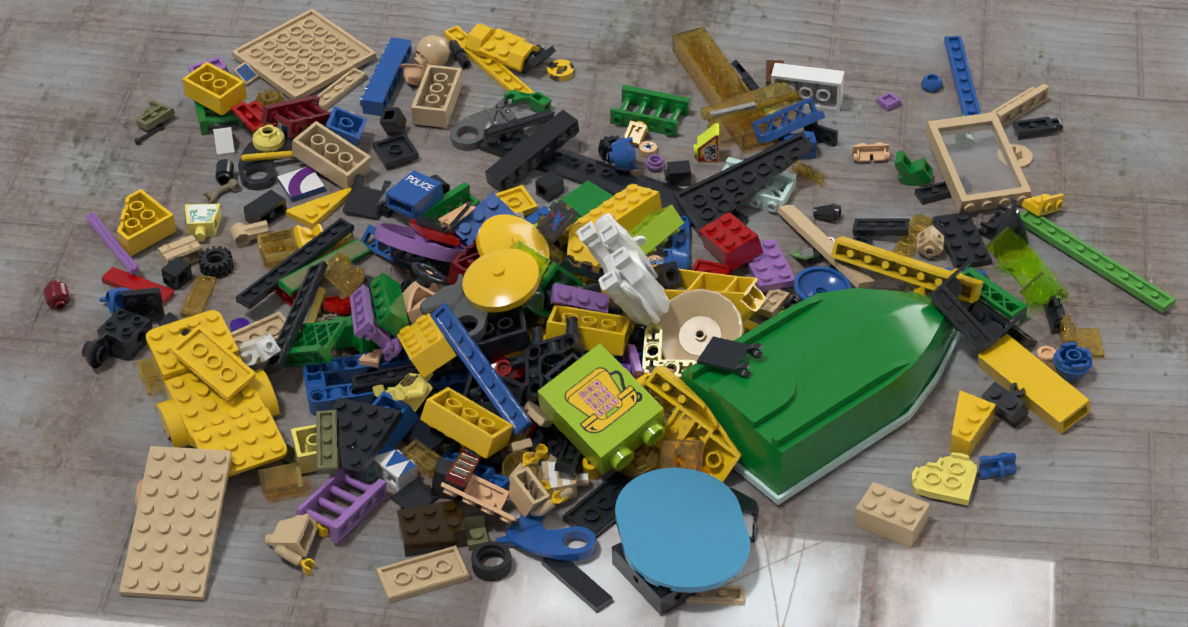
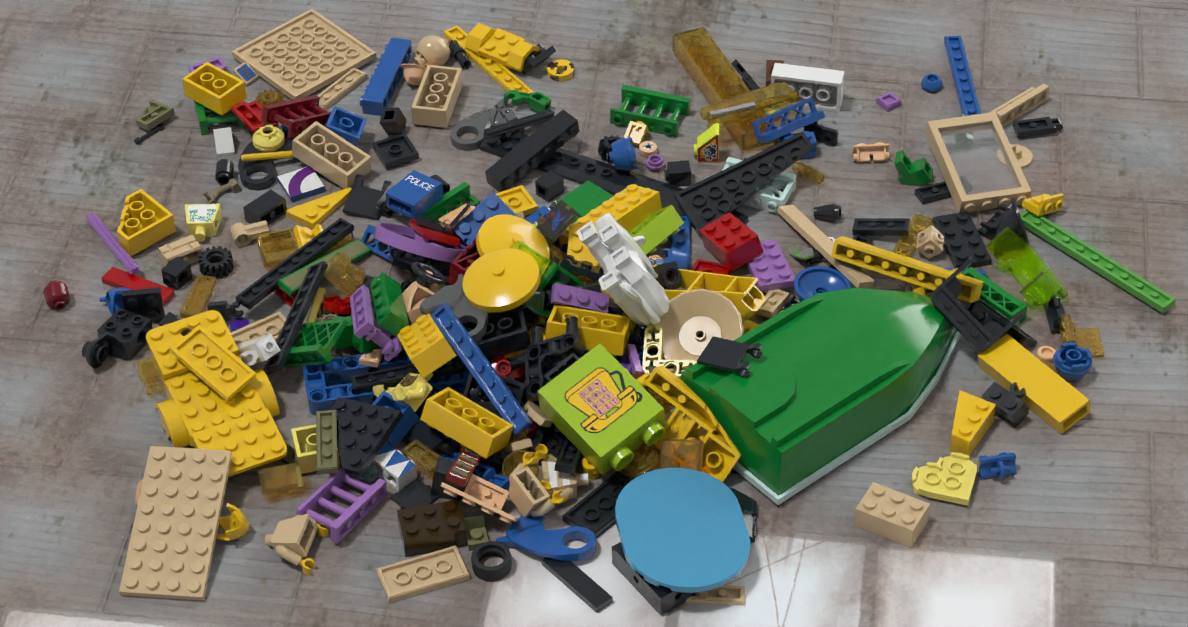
none -> black plate [207,300,244,321]
none -> yellow piece [216,503,249,541]

